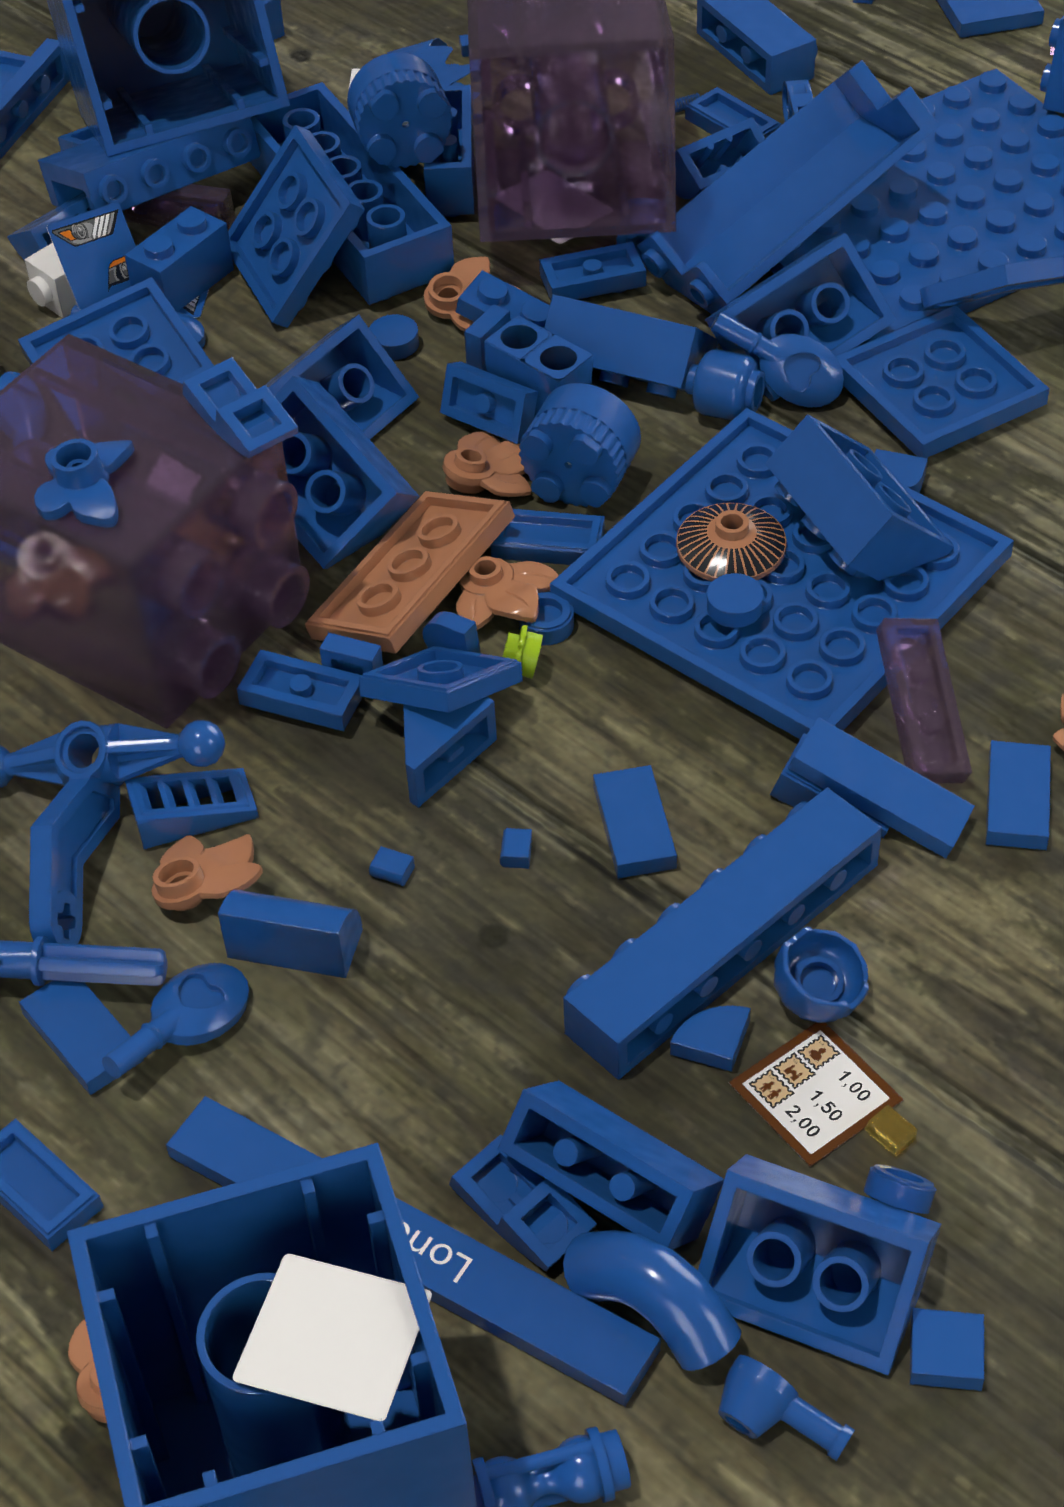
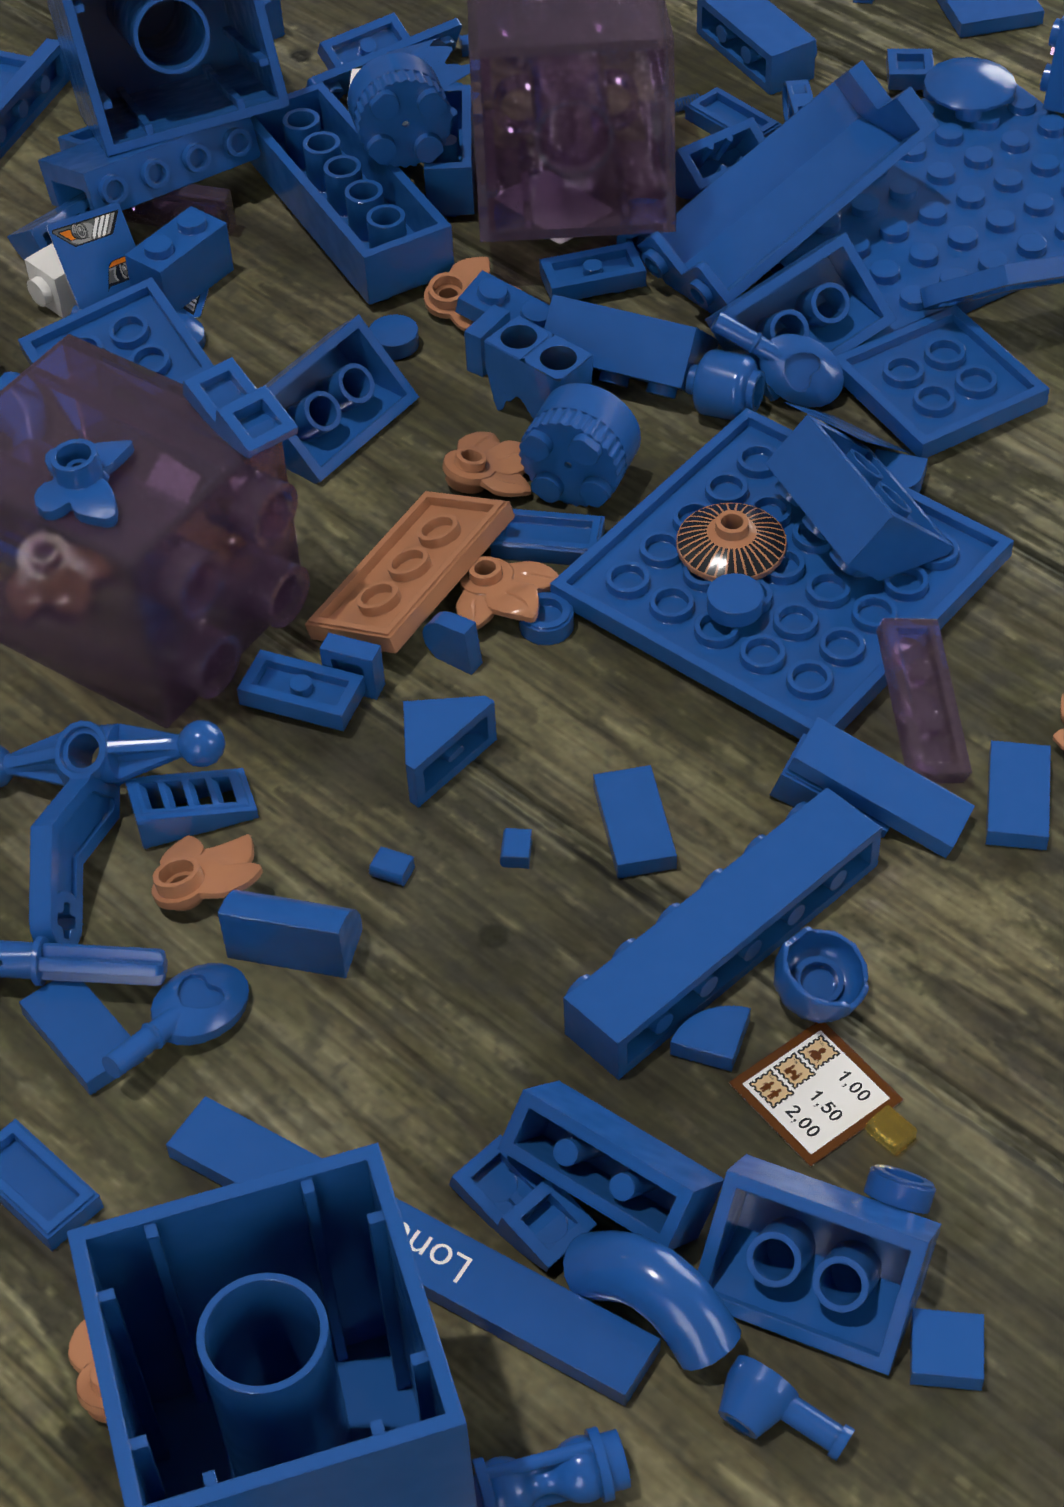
blue plate [228,125,365,328] -> none
blue slope [233,376,420,569] -> none
white sticker [233,1254,432,1421] -> none
blue tile [359,646,523,713] -> none
blue plate [440,361,539,444] -> none
lime plate [502,625,543,679] -> none
none -> blue bracket [306,12,462,100]
none -> blue sticker [785,402,911,454]
none -> blue plate [886,49,934,91]
none -> blue dish [923,57,1017,122]

